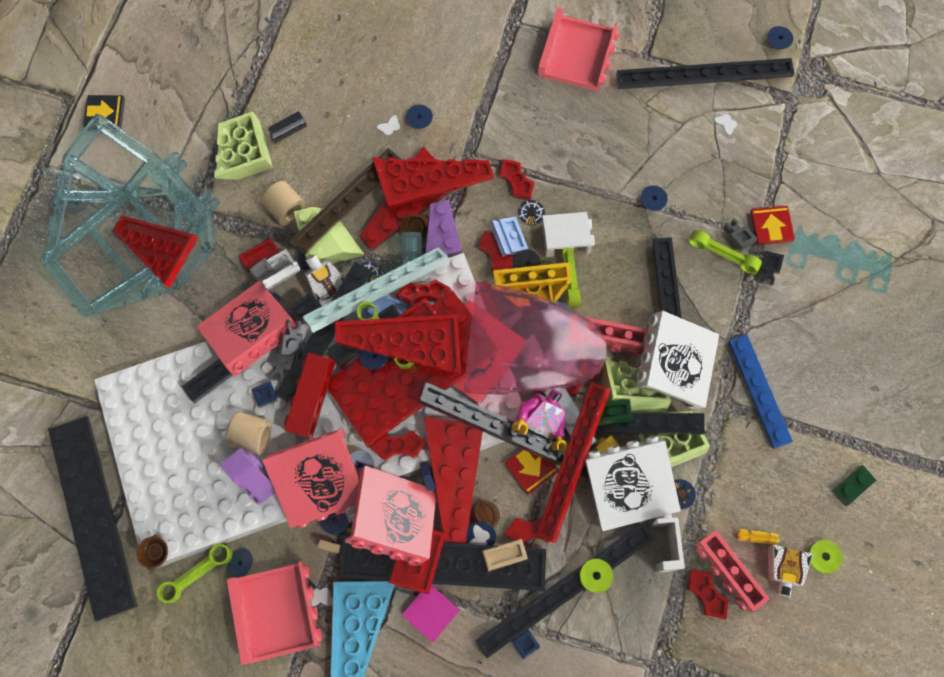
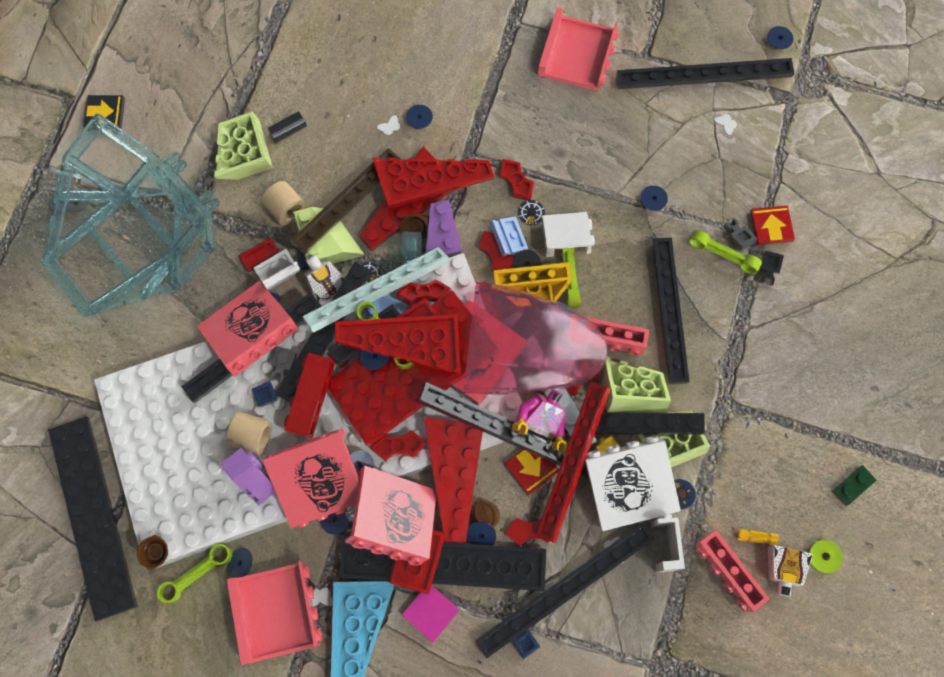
red wing [113,215,198,288] -> none
flat silver tile [250,258,276,284] -> none
plate [280,319,303,355] -> none
tan tile [318,540,342,554] -> none
dark blue tile [420,462,435,491] -> none
white sticker [469,525,490,545] -> none
tan tile [482,539,528,571] -> none
lime piece [579,559,613,593] -> none
dark green plate [598,399,633,425] -> none
white panel [636,311,719,410] -> none
red tile [687,569,729,620] -> none
blue plate [728,335,793,449] -> none
clear light blue piece [786,225,892,293] -> none

